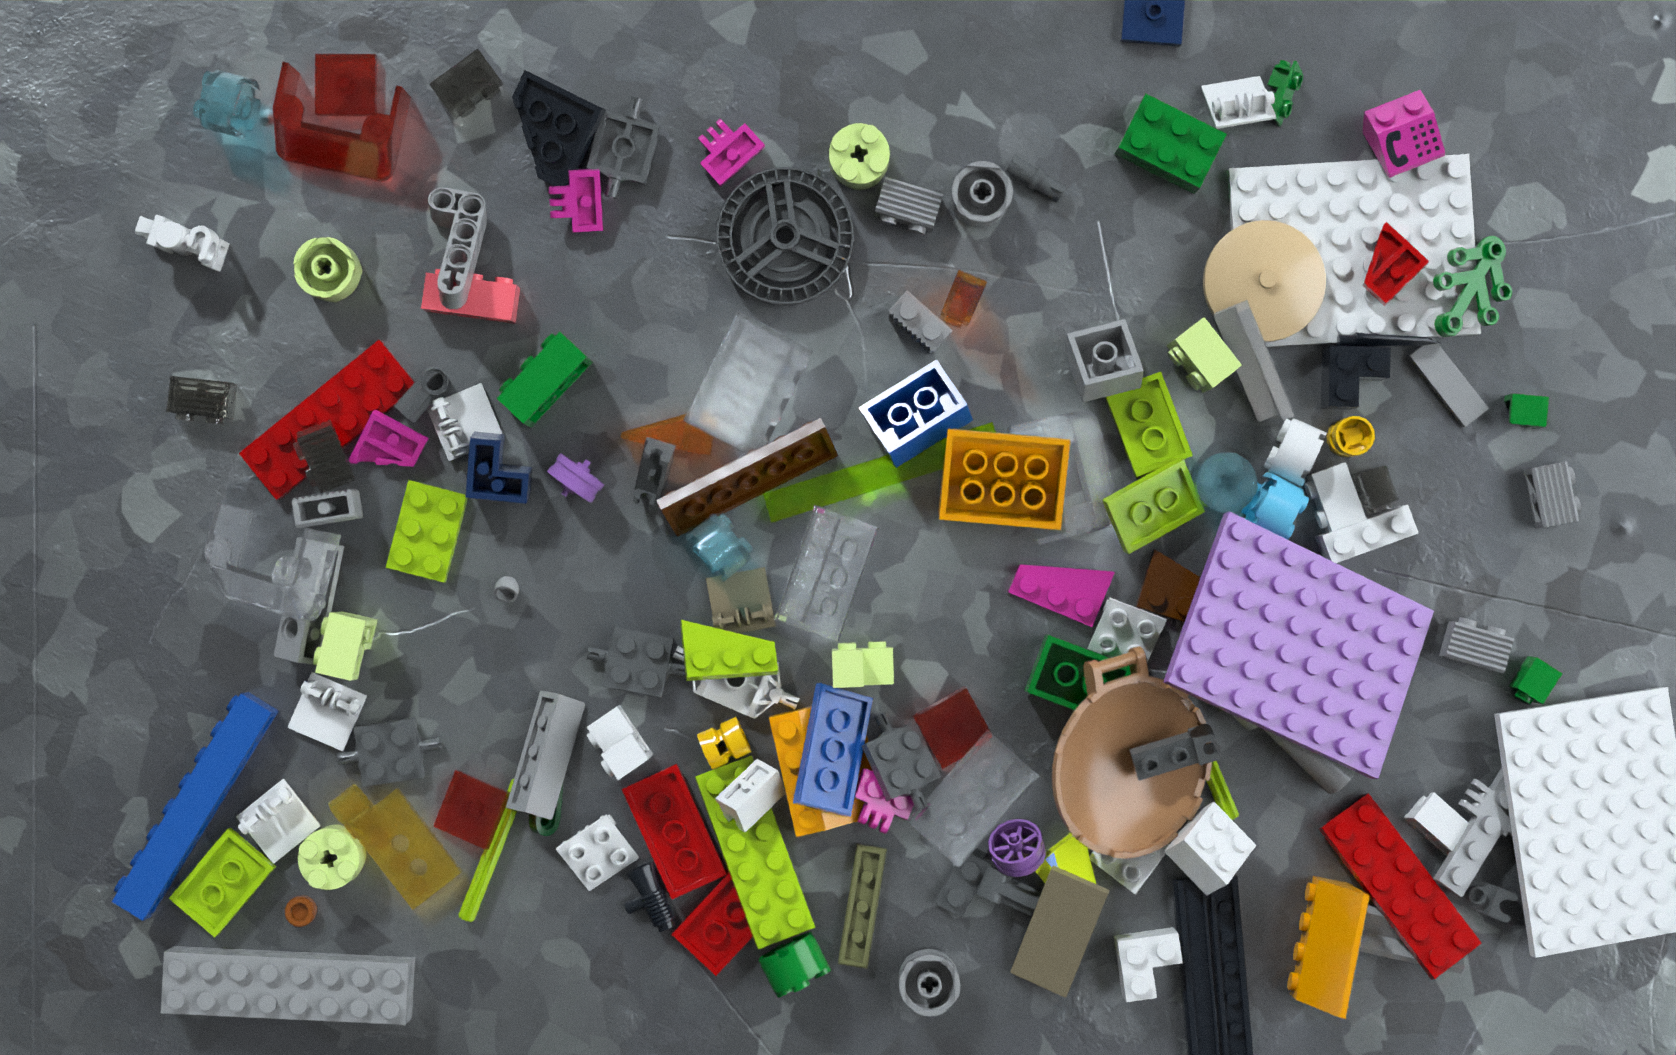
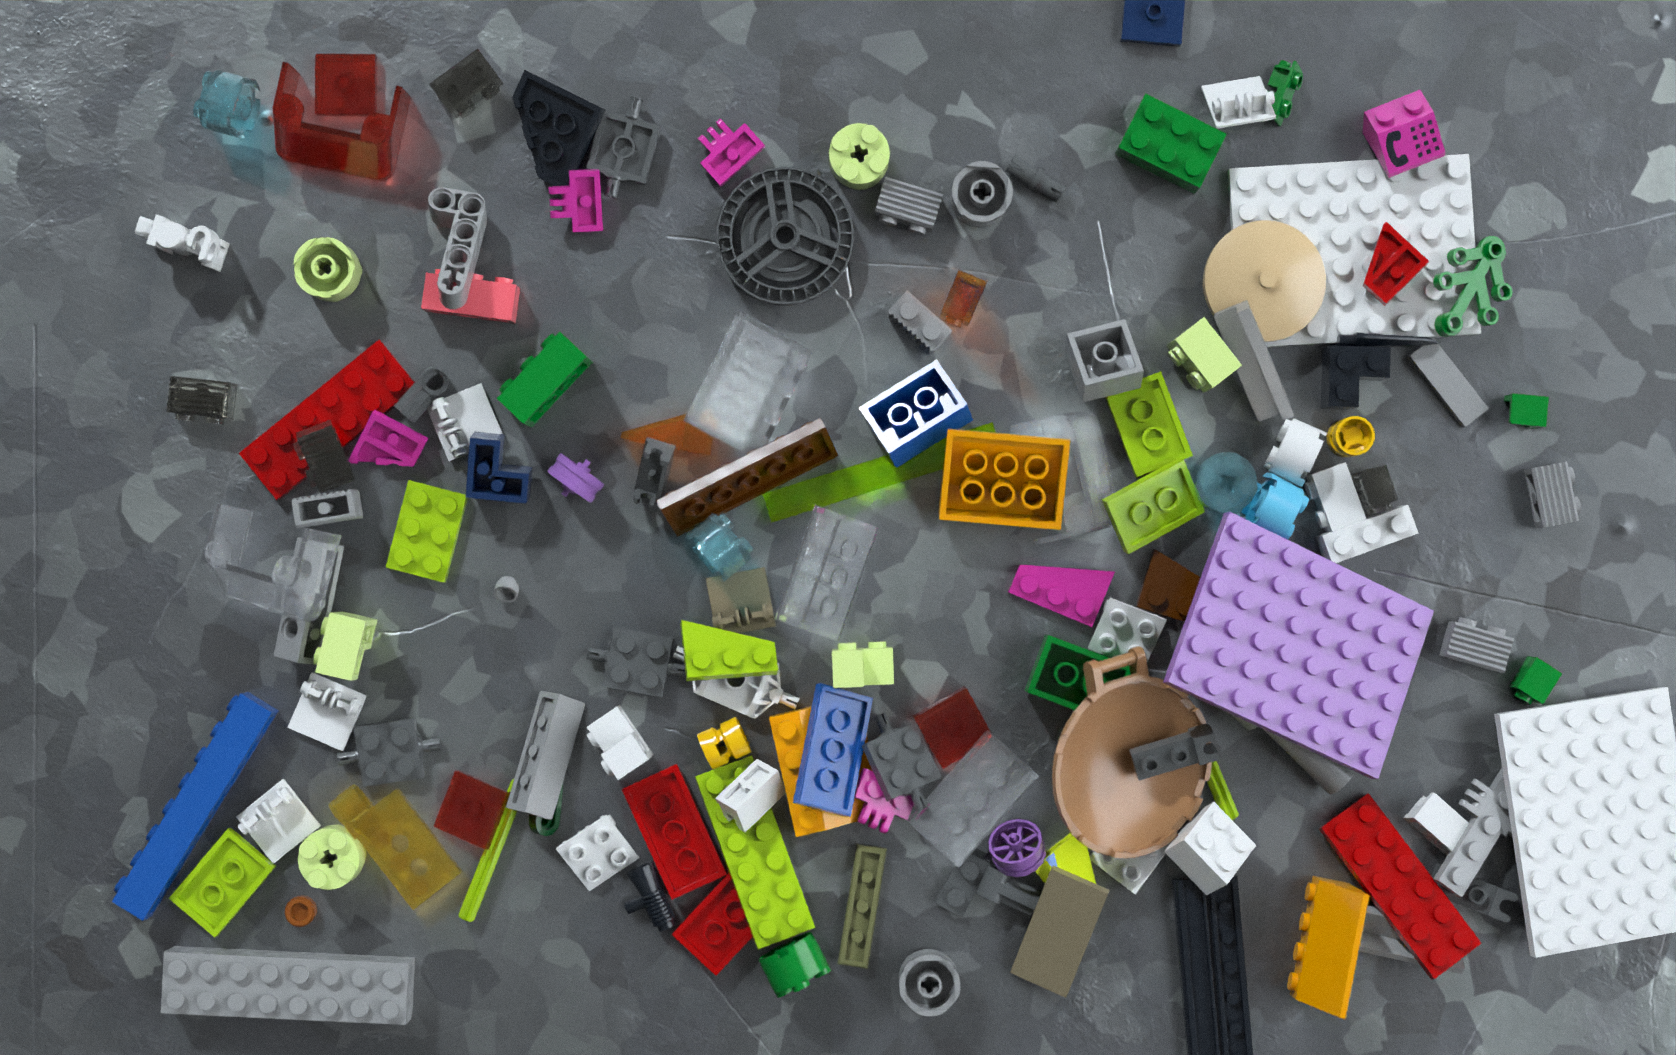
white brick [1113,927,1183,1002] -> none

